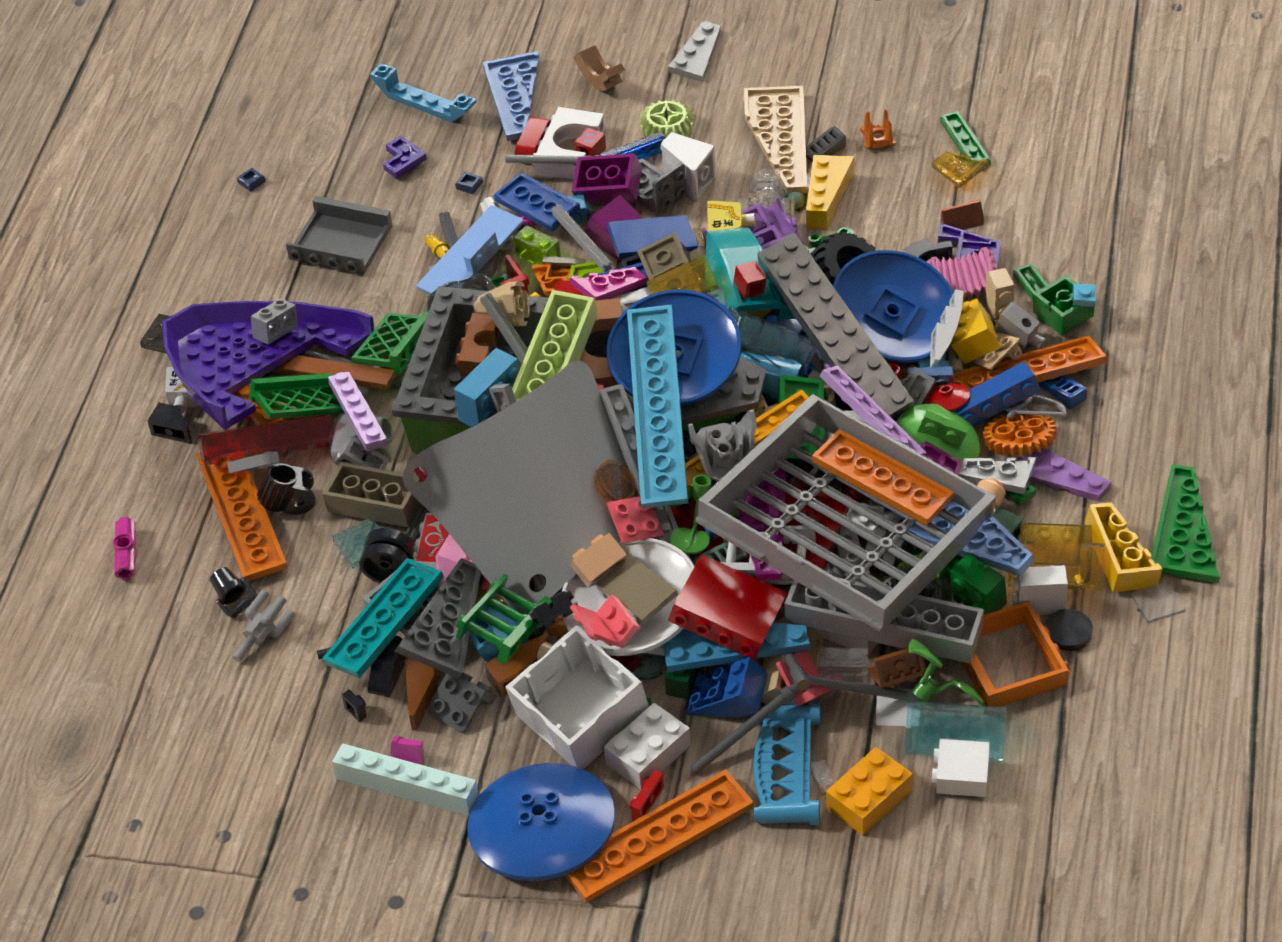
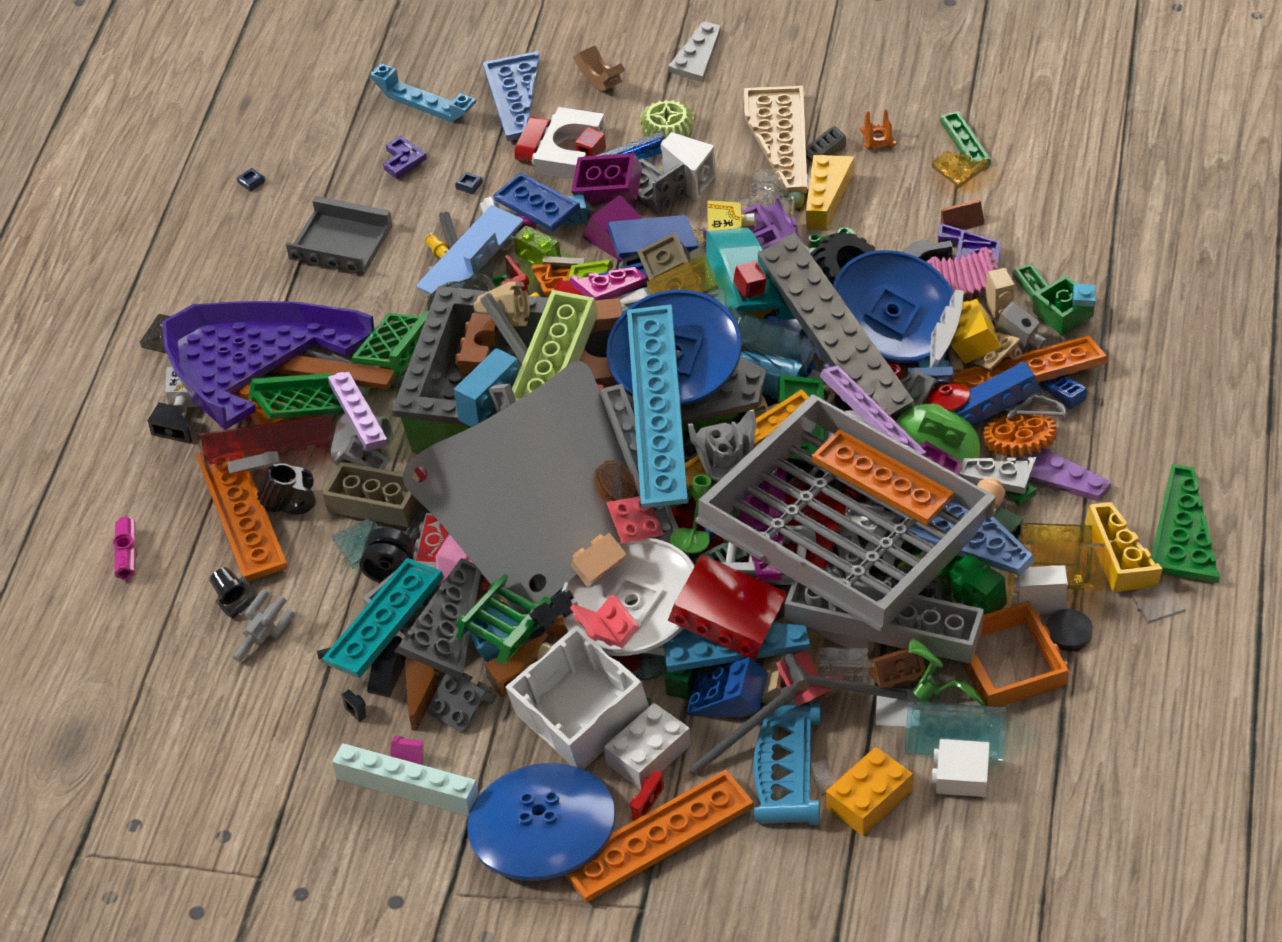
light grey brick [251,299,298,345] -> none
light grey bar [505,154,610,164] -> none
light grey axle [551,205,612,272] -> none
dark tan tile [595,554,678,625] -> none

